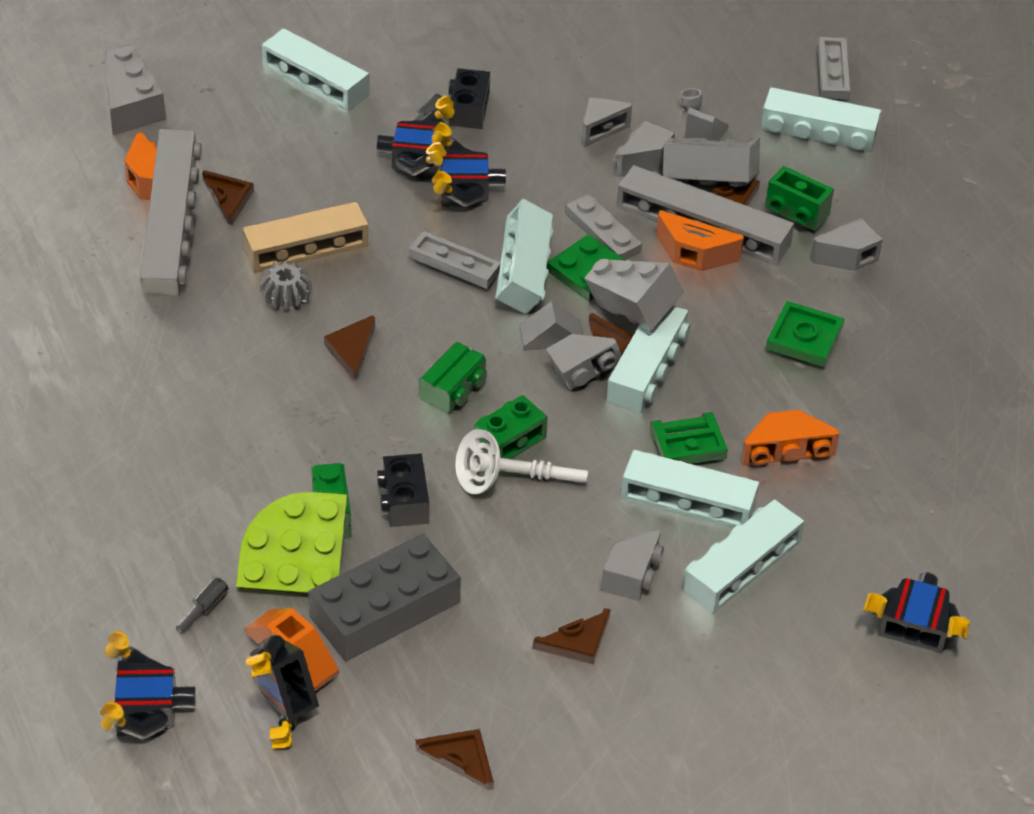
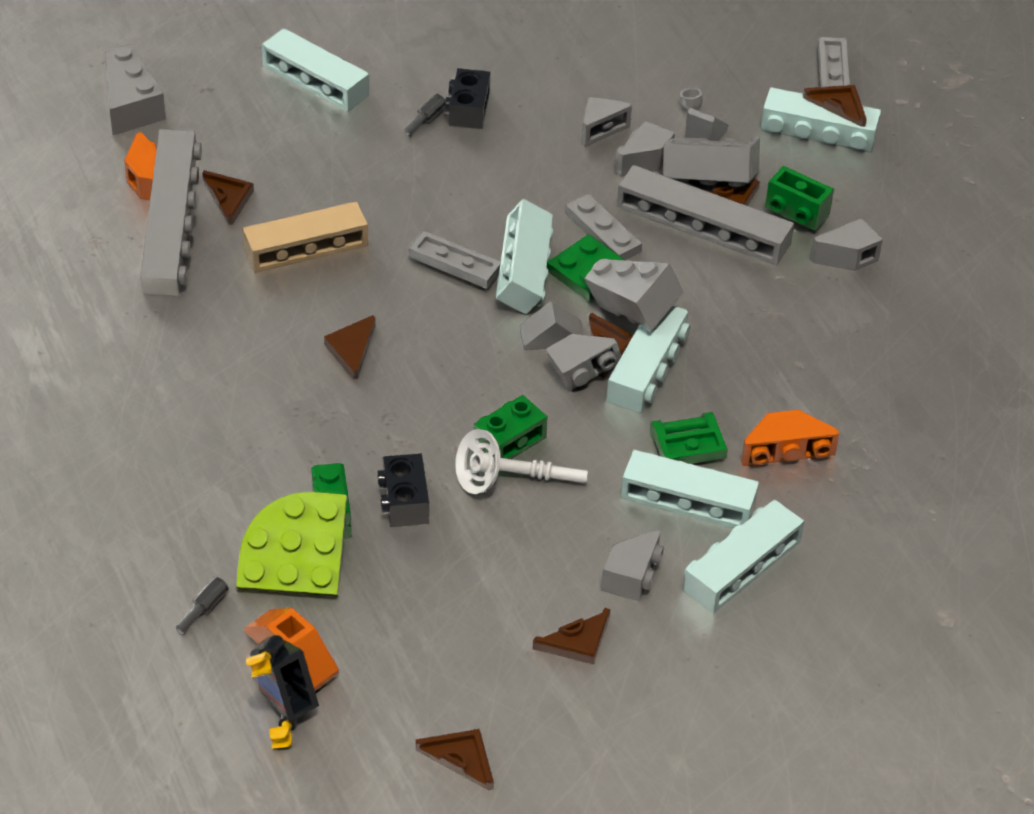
torso [100,631,196,739] -> none
light grey gear [260,261,312,311] -> none
dark grey brick [308,533,461,662] -> none
torso [376,96,454,178] -> none
green brick [419,342,487,414] -> none
torso [432,122,506,207] -> none
orange slope [656,210,744,271] -> none
green plate [766,301,845,367] -> none
torso [862,572,970,653] -> none
none -> reddish brown tile [803,85,867,127]

